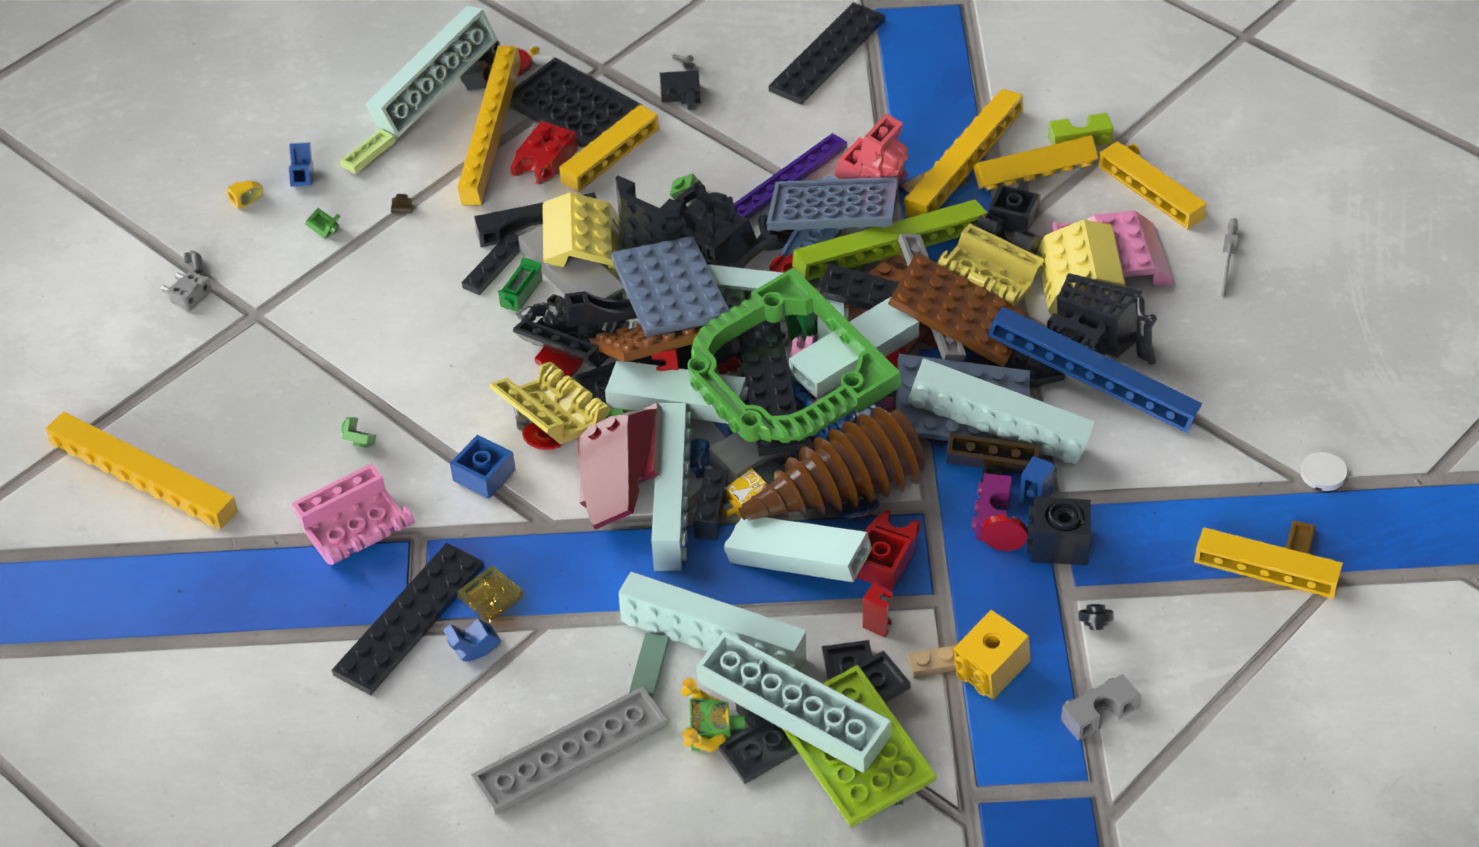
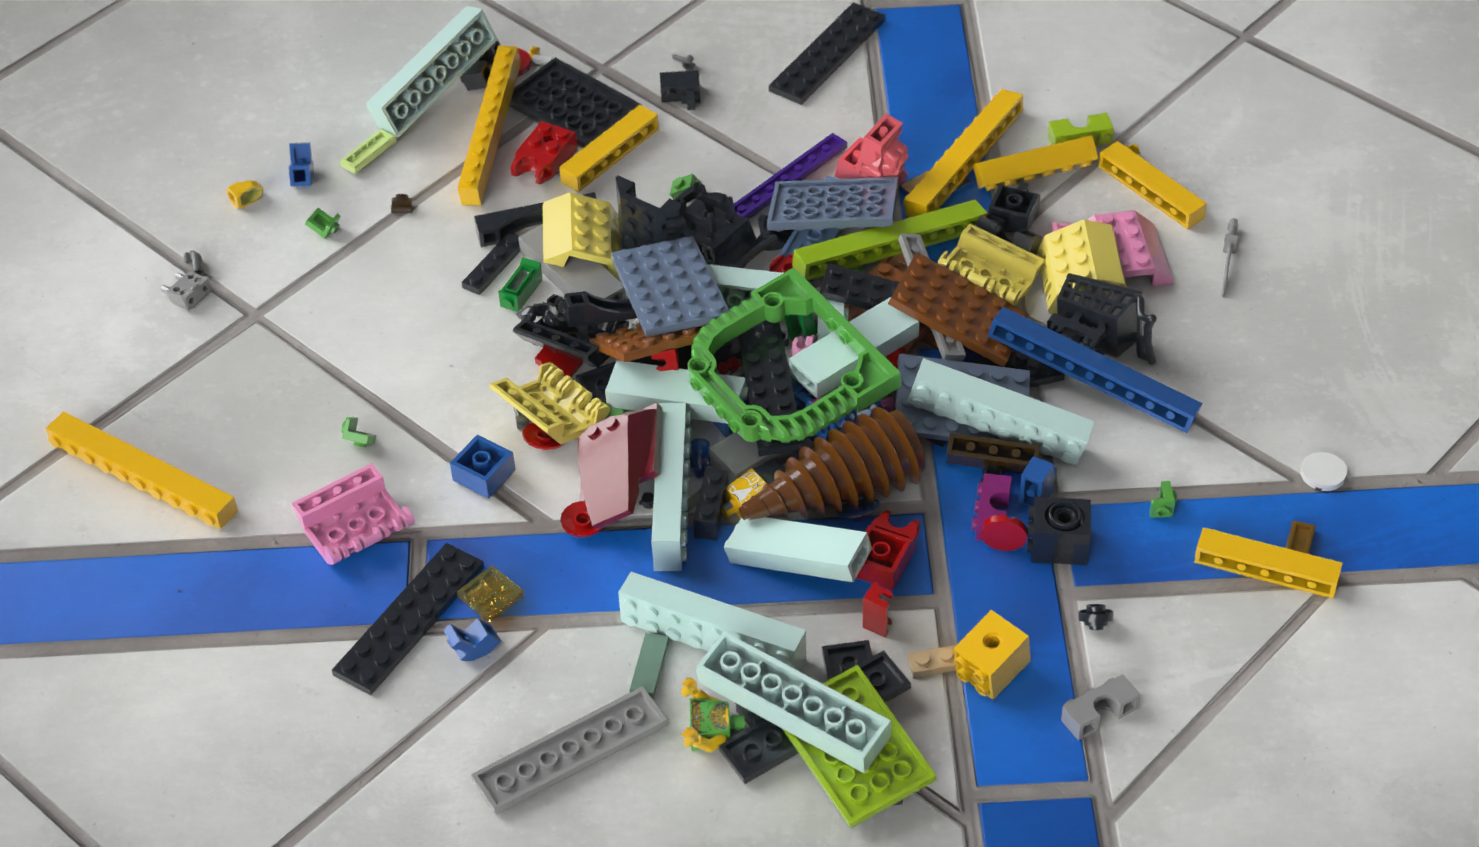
none -> red dish [560,501,603,537]
none -> black piece [639,492,654,509]
none -> bright green bracket [1149,481,1177,518]

